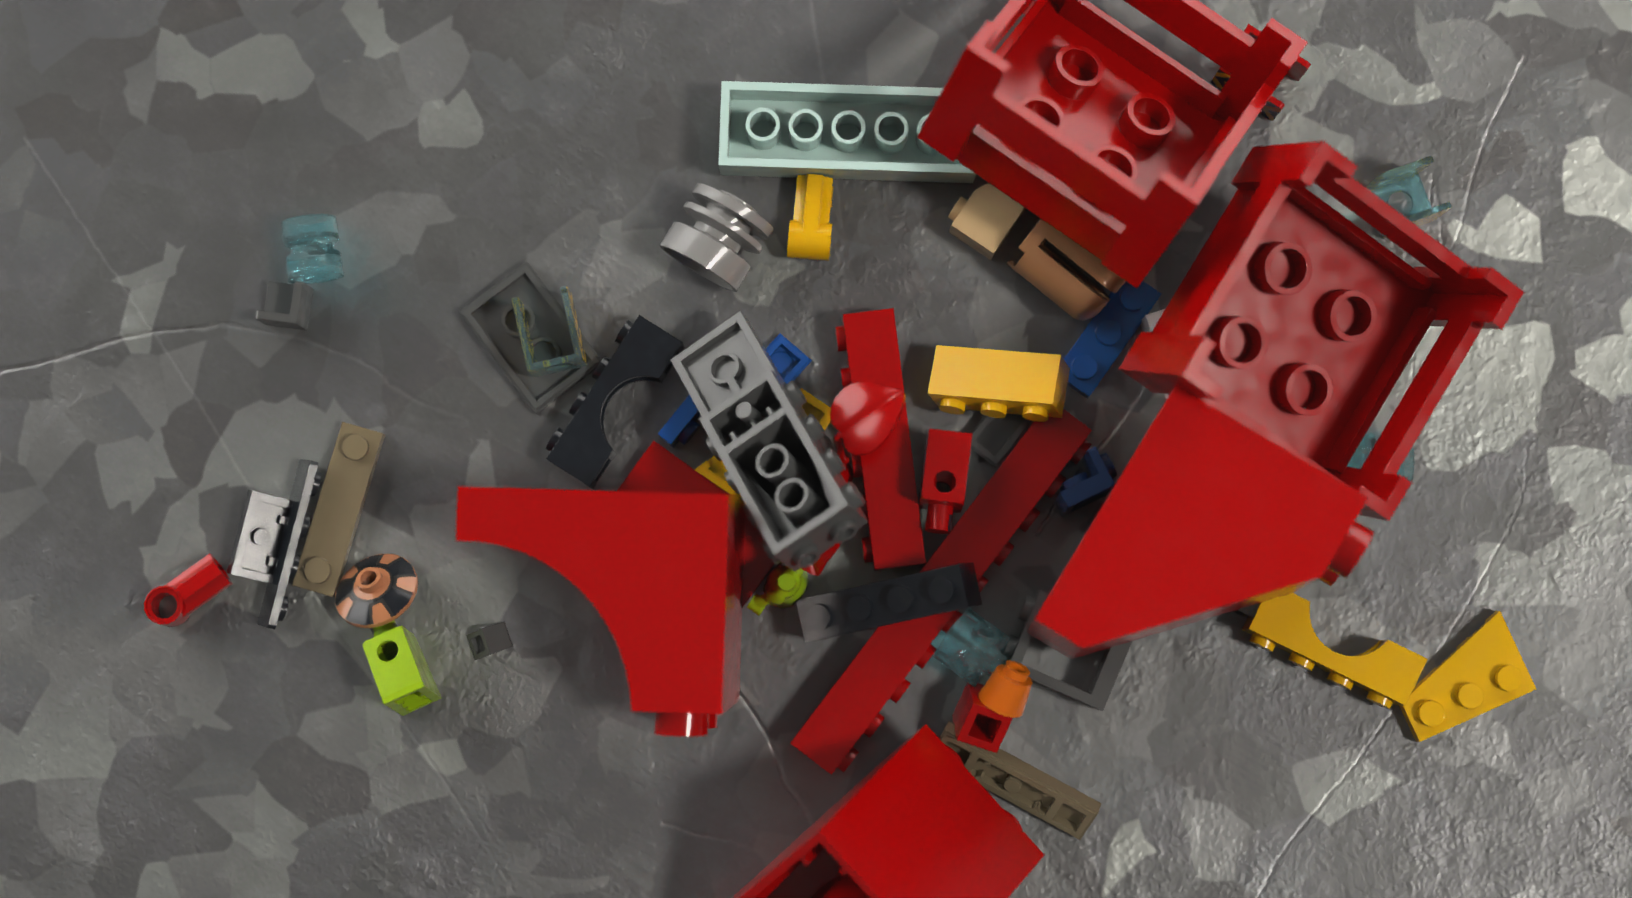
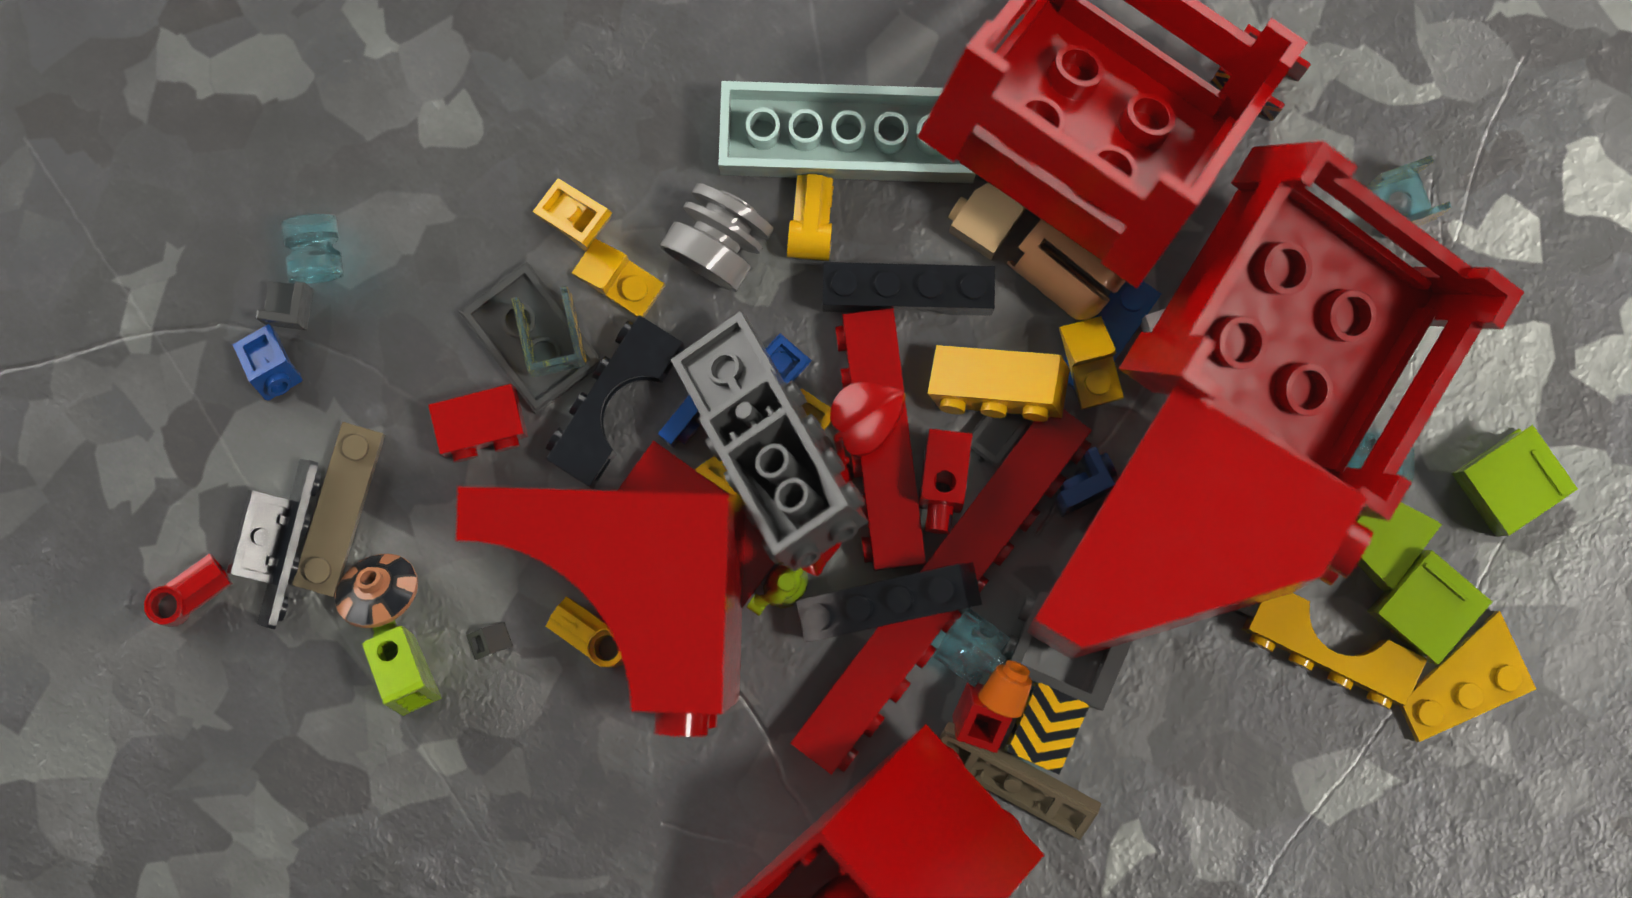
none -> blue bracket [232,324,303,401]
none -> red brick [428,384,528,463]
none -> yellow slope [533,178,612,251]
none -> yellow piece [545,596,624,668]
none -> yellow slope [572,239,665,317]
none -> black arch [823,262,995,316]
none -> piece [1003,683,1089,775]
none -> yellow slope [1059,316,1124,410]
none -> lime torso [1355,502,1442,591]
none -> lime piece [1367,550,1492,665]
none -> lime piece [1452,425,1578,537]

